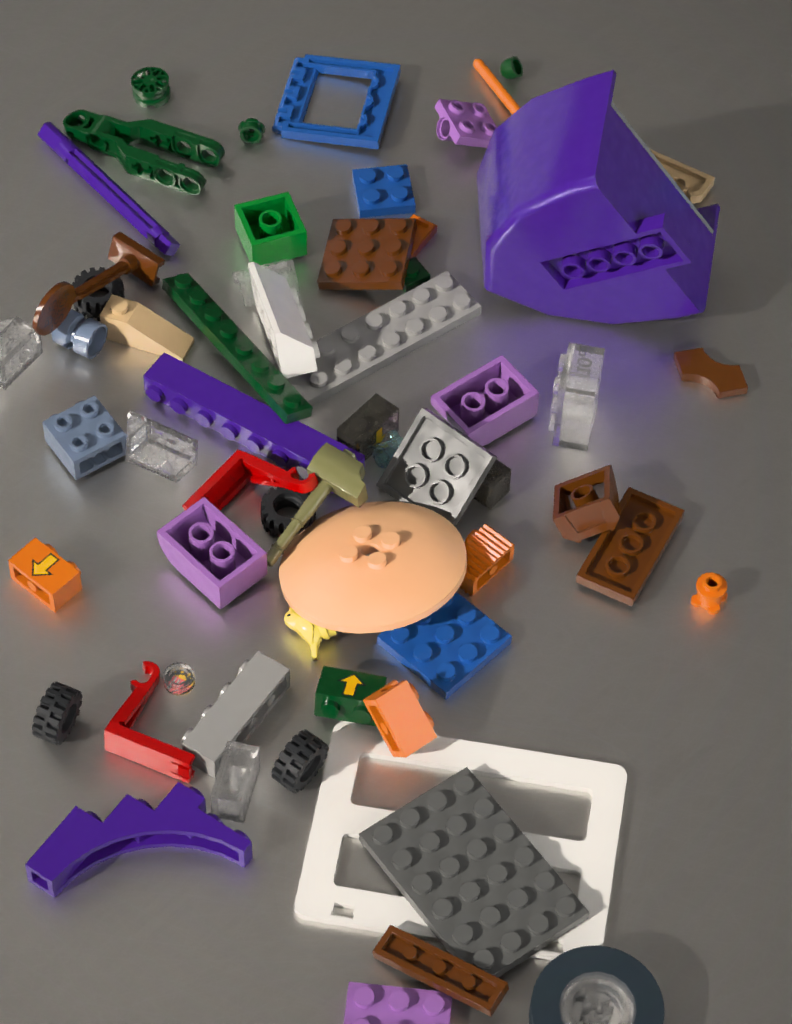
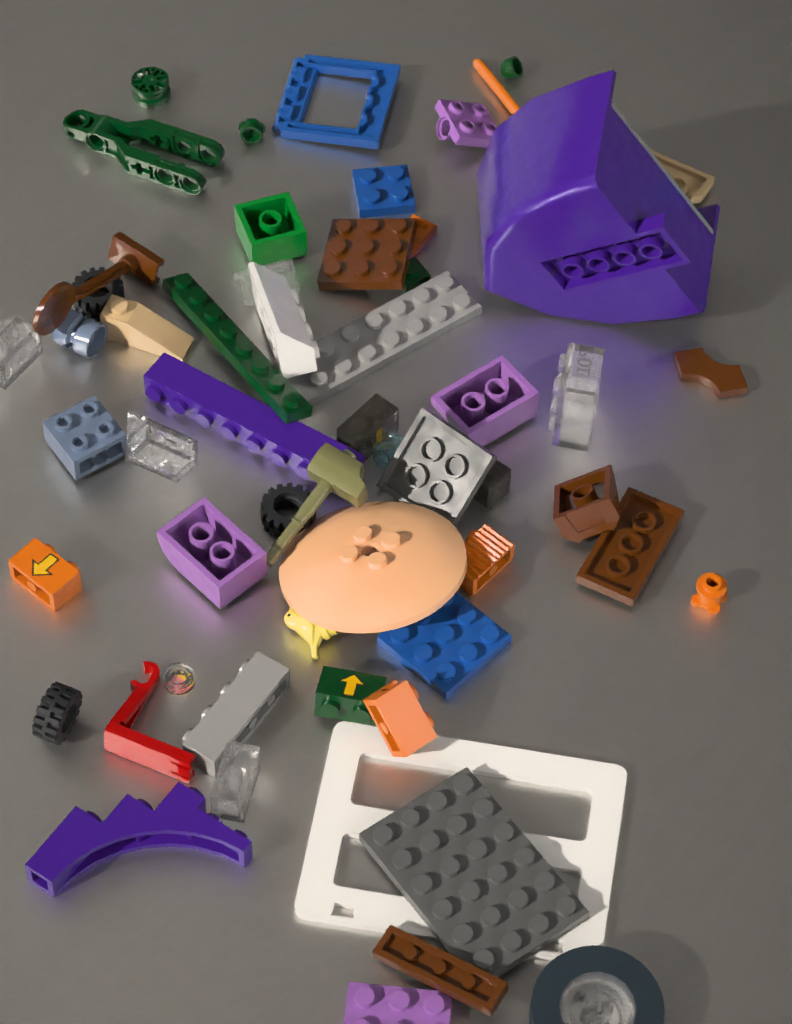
dark purple piece [38,122,181,256] -> none
red hinge [182,450,319,511] -> none
black tyre [271,730,329,793] -> none

